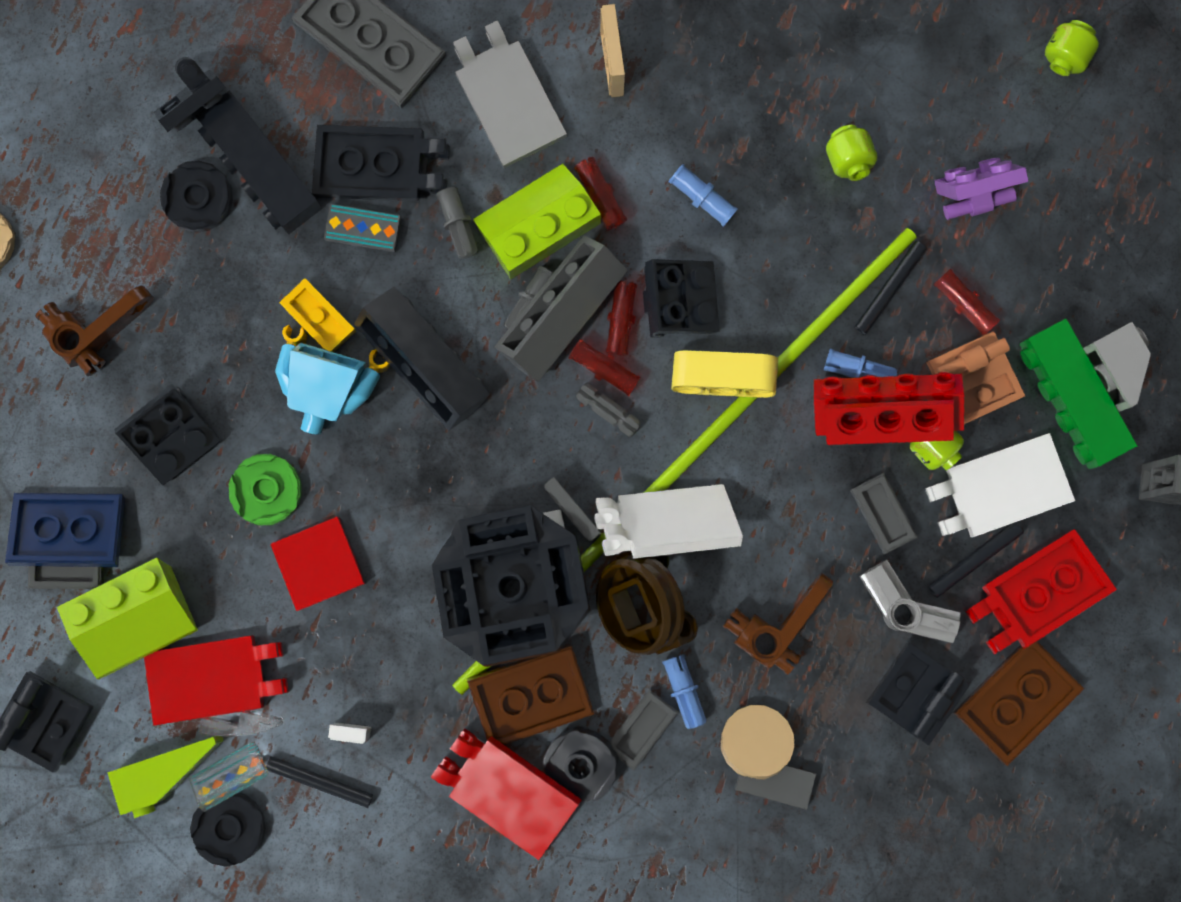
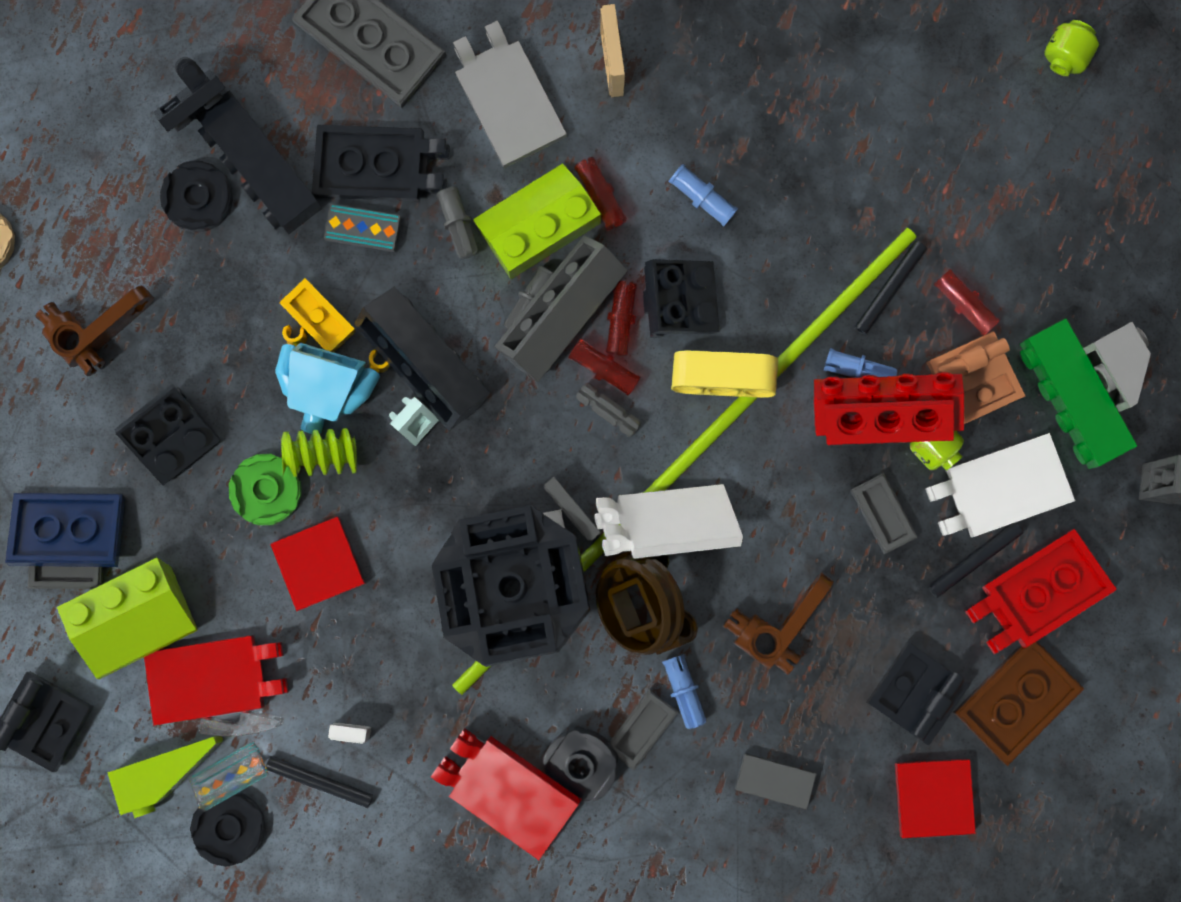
reddish brown tile [467,644,594,745] -> none
tan tile [721,705,794,779] -> none
lime head [826,125,878,181] -> none
light grey piece [859,560,960,643] -> none
medium lavender plate [934,158,1028,220] -> none
none -> lime piece [281,428,357,477]
none -> light aqua tile [389,397,439,446]
none -> red tile [895,759,976,838]

